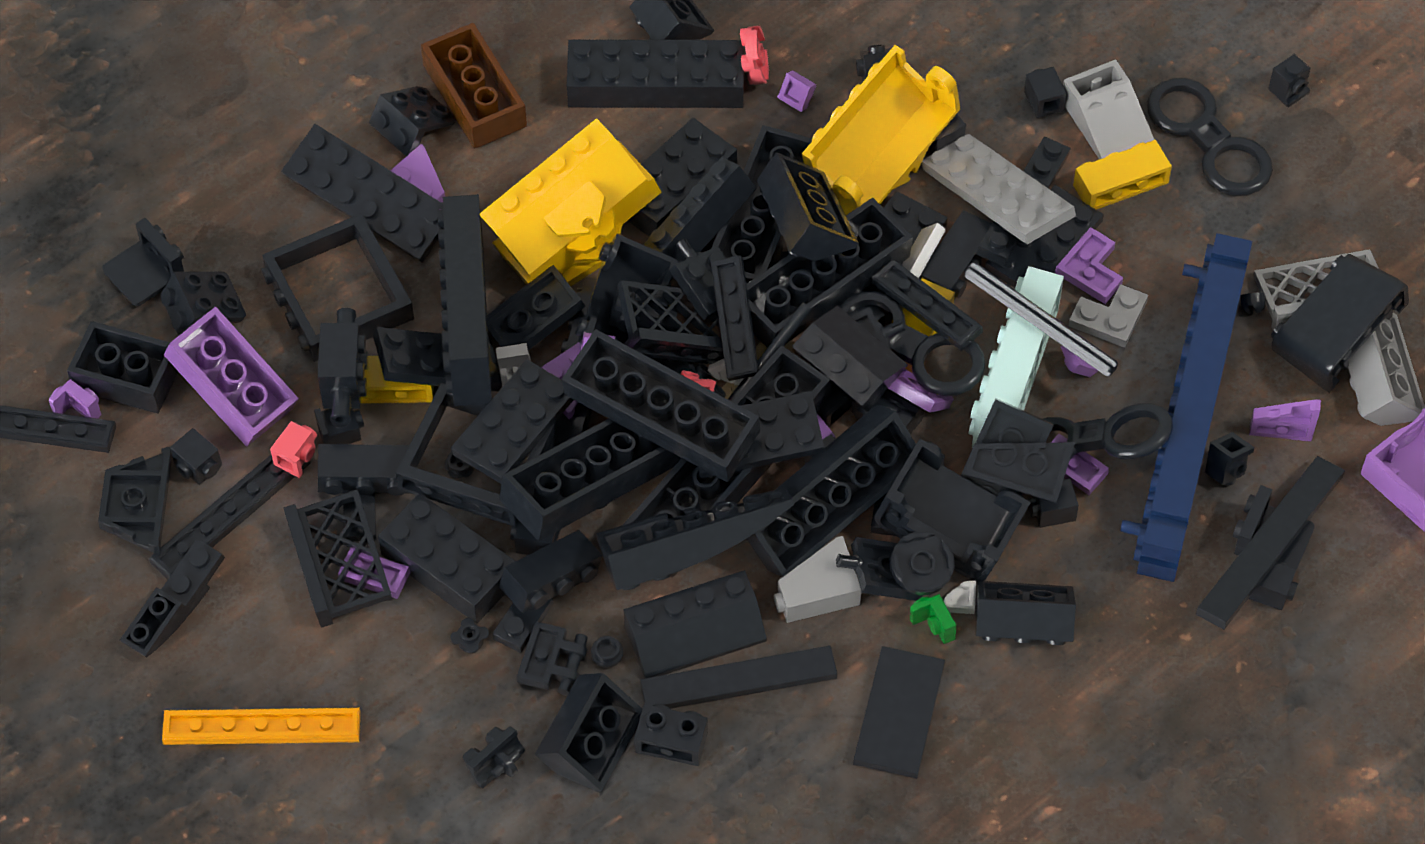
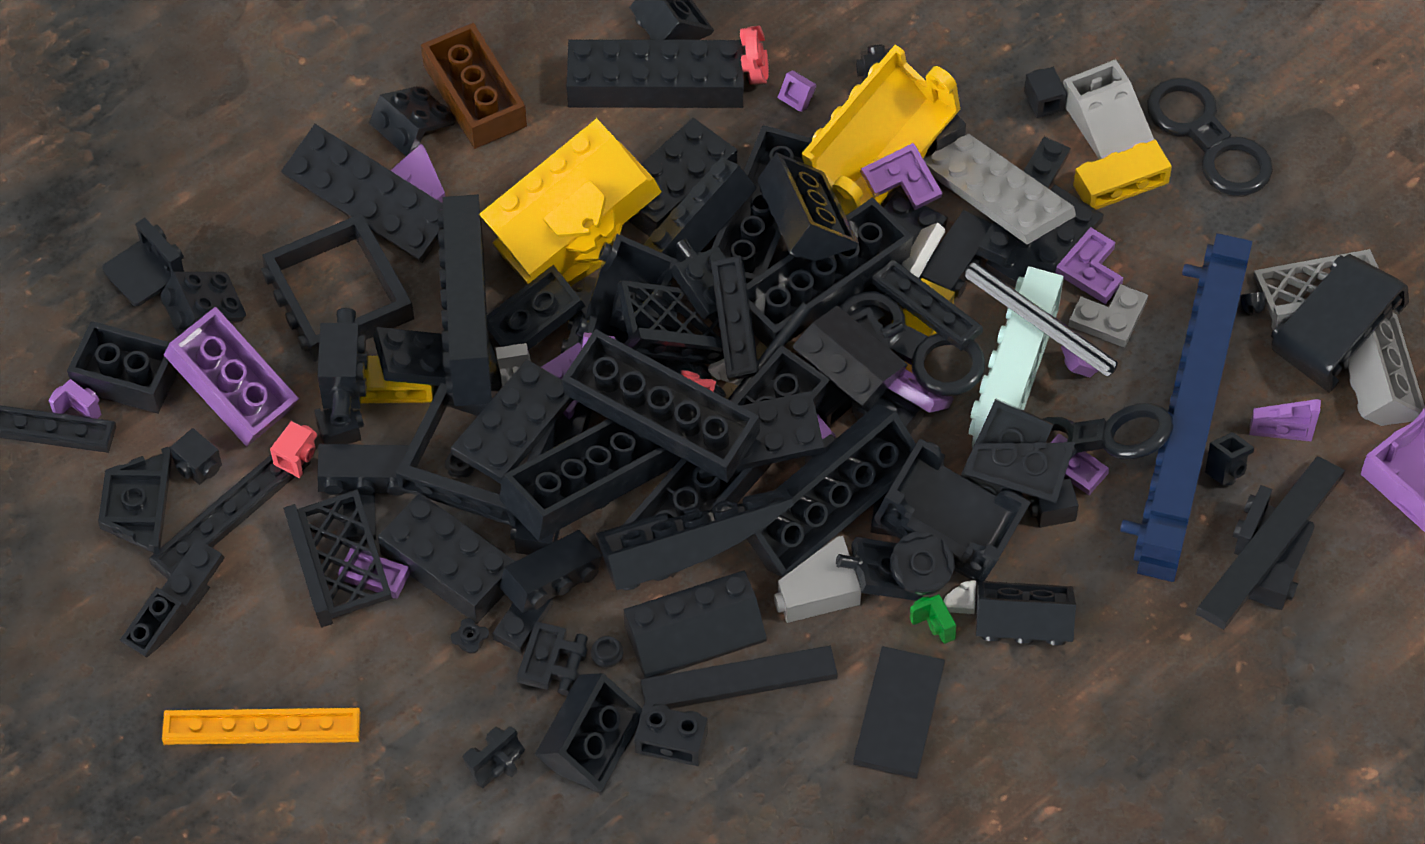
black brick [1268,54,1311,108] -> none
none -> medium lavender plate [860,143,942,210]

